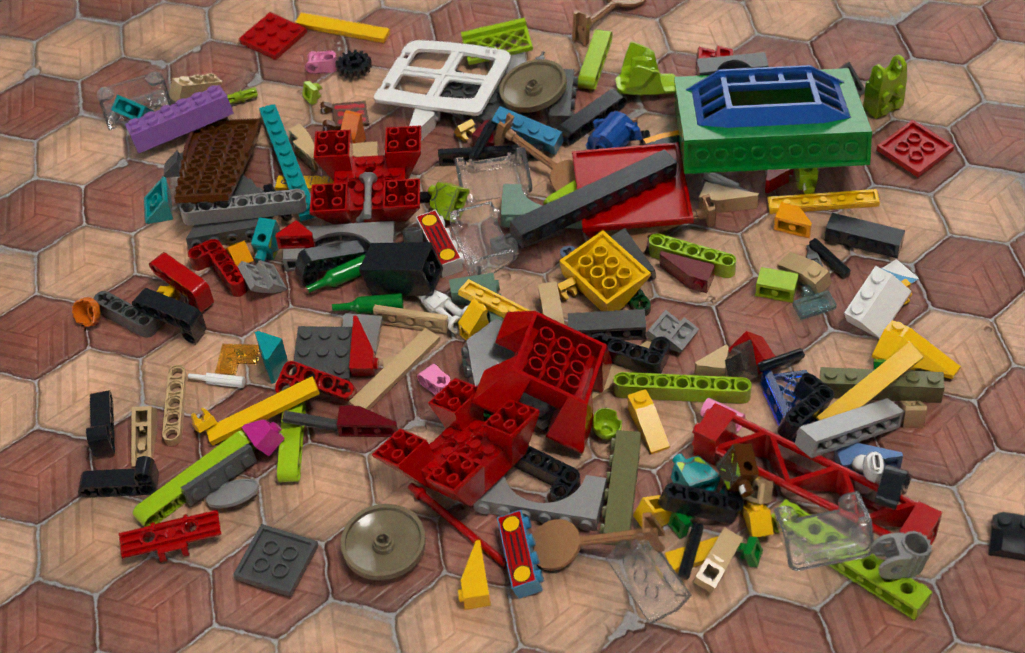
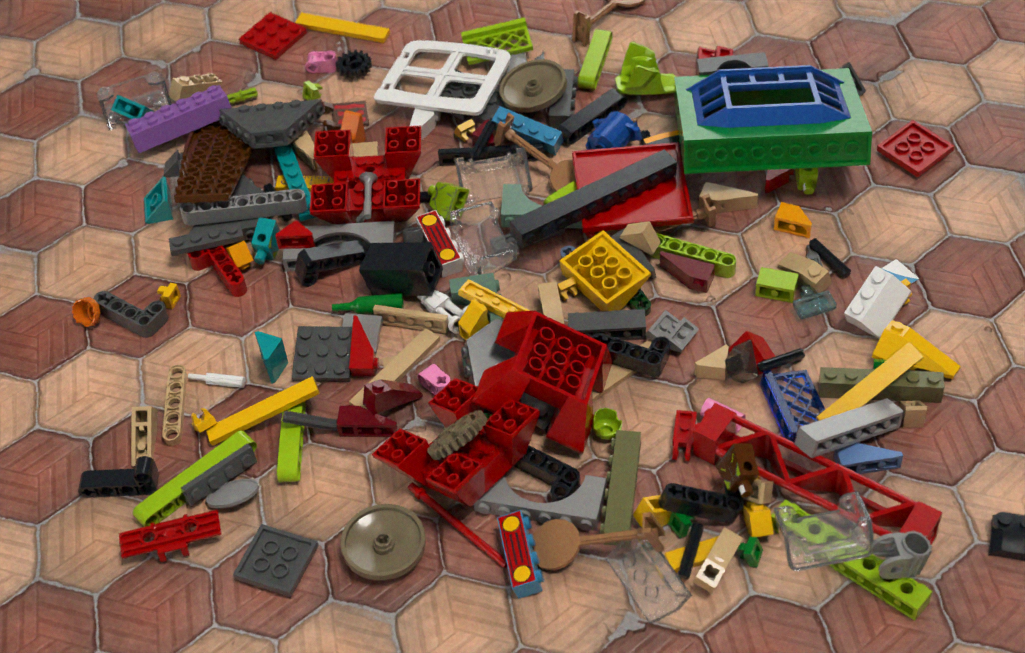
black beam [86,390,115,457] -> none
black beam [132,288,207,344] -> none
red beam [149,252,214,313] -> none
clear yellow plate [215,344,260,376] -> none
light grey slope [237,260,287,293] -> none
dark pink slope [242,419,285,456] -> none
red beam [275,361,357,401] -> none
green piece [306,254,365,293] -> none
yellow slope [458,540,491,610] -> none
lime beam [613,372,752,404] -> none
yellow slope [627,389,670,455] -> none
teal torso [671,453,721,492] -> none
white axle [703,172,750,192] -> none
yellow tile [767,189,880,214] -> none
black beam [777,373,834,439] -> none
black brick [824,213,905,259] -> none
white piece [852,452,884,494] -> none
lime brick [863,55,907,119] -> none
black beam [874,464,912,510] -> none
none -> dark grey plate [169,223,244,256]
none -> dark grey piece [219,99,324,149]
none -> dark red slope [363,379,423,414]
none -> dark tan gear [427,410,488,460]
none -> tan slope [620,221,660,256]
none -> red hinge [672,410,697,461]

